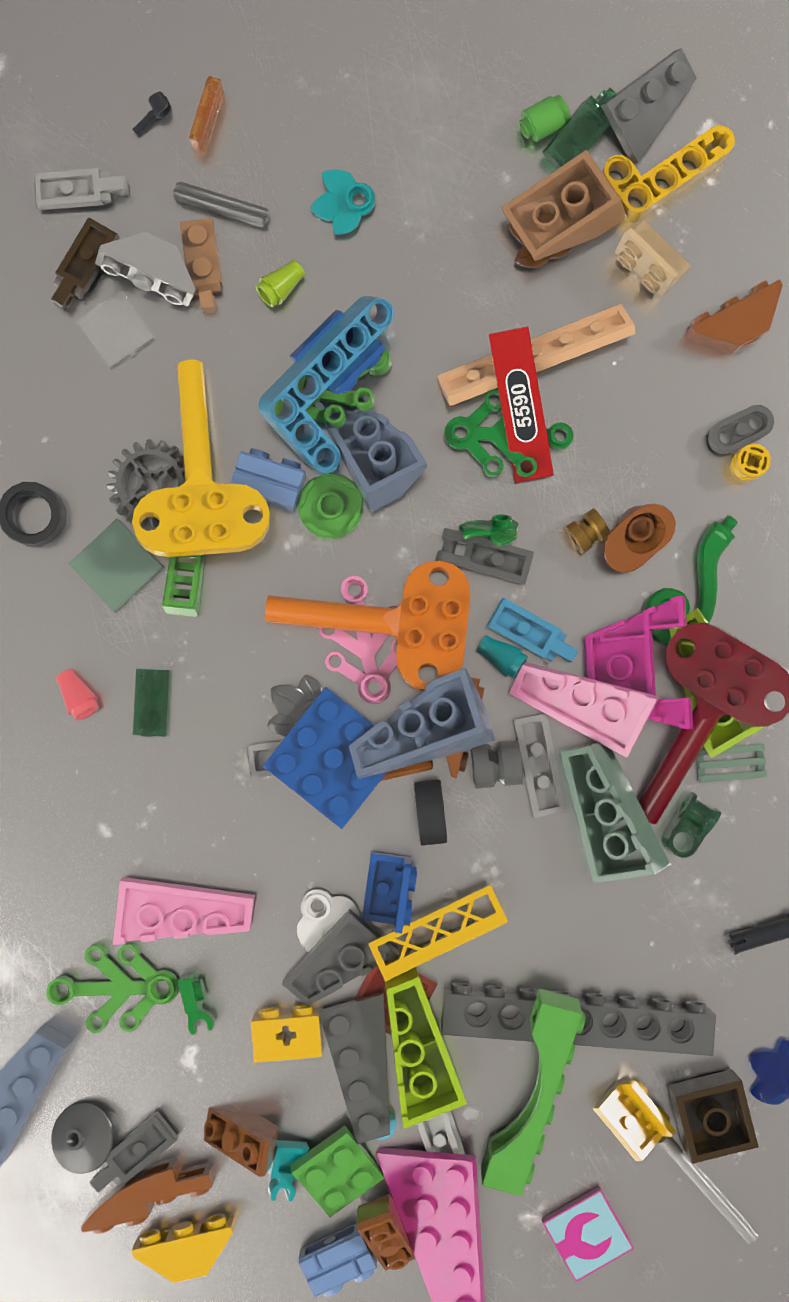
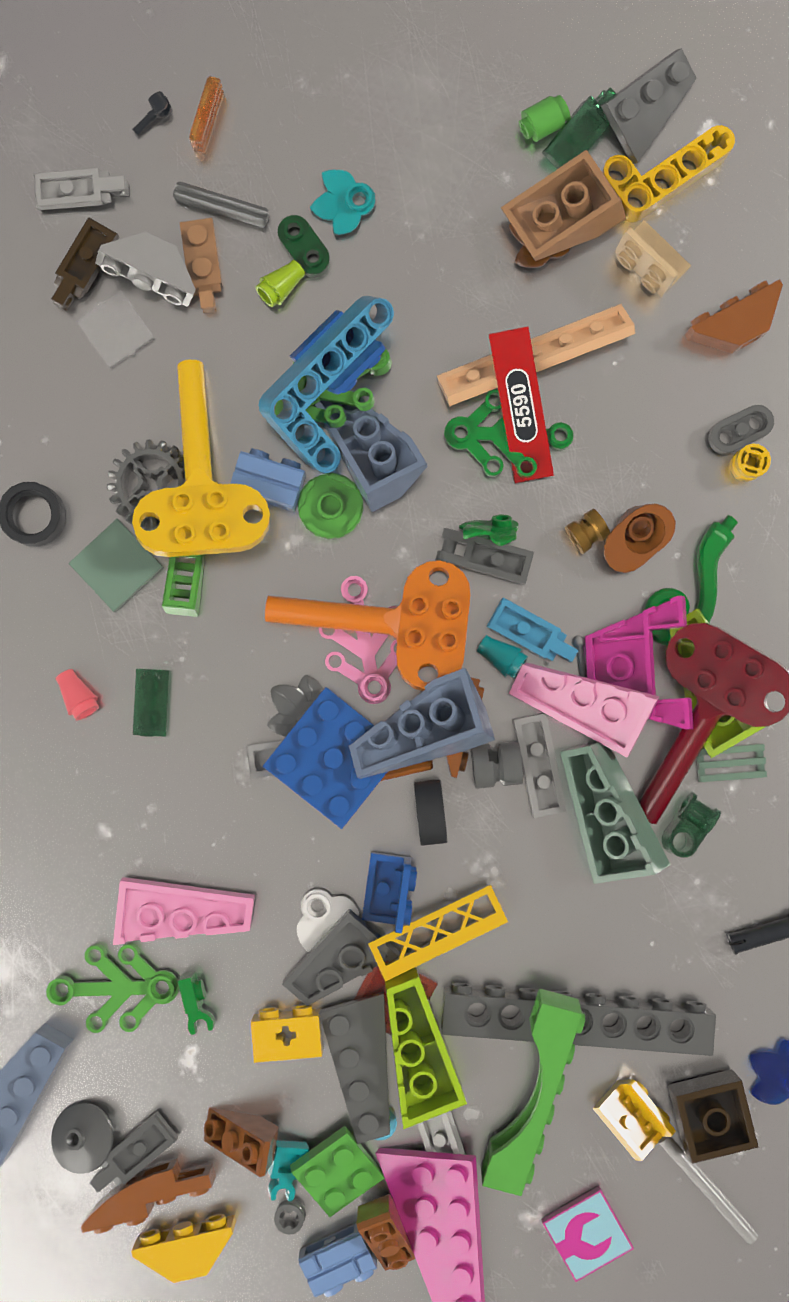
none -> dark grey bush [274,1199,306,1235]
none -> dark green plate [278,215,330,278]
none -> light grey hinge [573,635,587,678]

